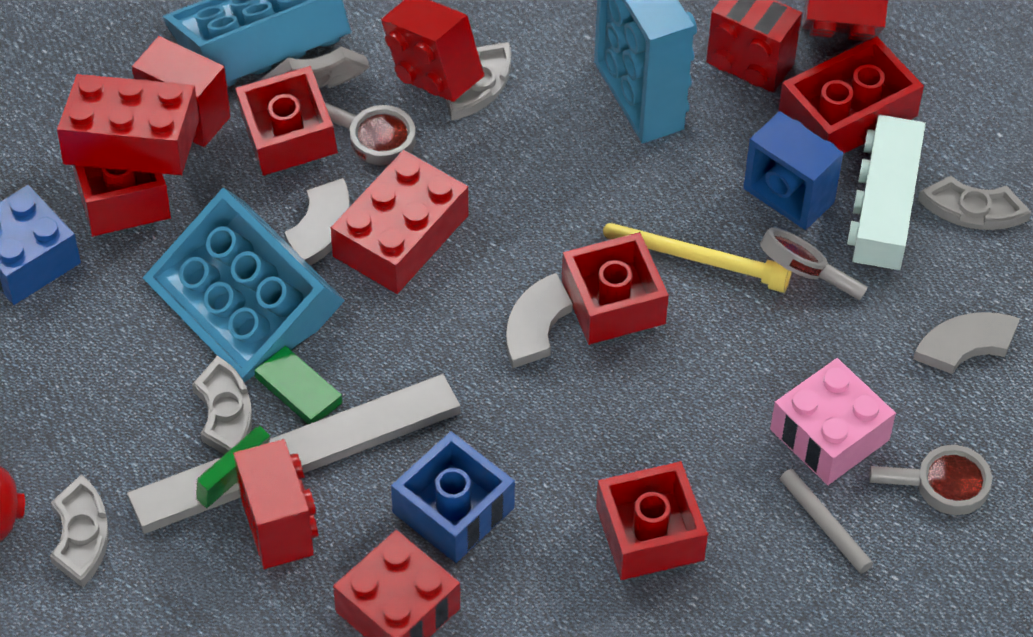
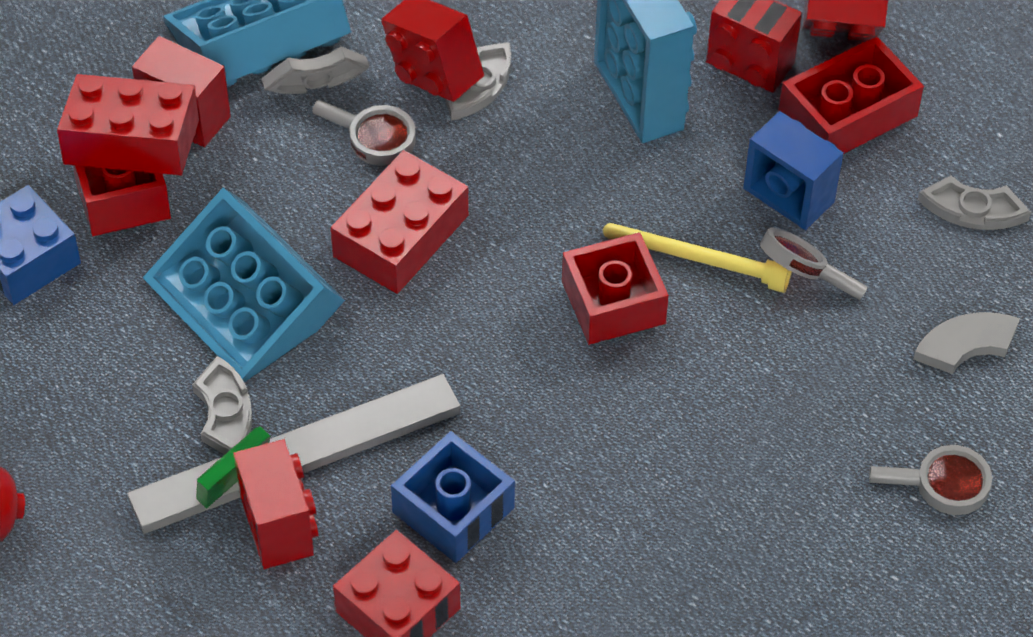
light grey tile [50,474,109,588] -> none
red brick [235,65,338,176] -> none
tile [254,346,343,424] -> none
tile [284,178,350,266] -> none
light grey tile [506,273,573,369] -> none
red brick [596,461,708,580] -> none
bright pink brick [770,358,896,486] -> none
light grey bar [780,469,873,574] -> none
light aqua brick [847,115,926,270] -> none

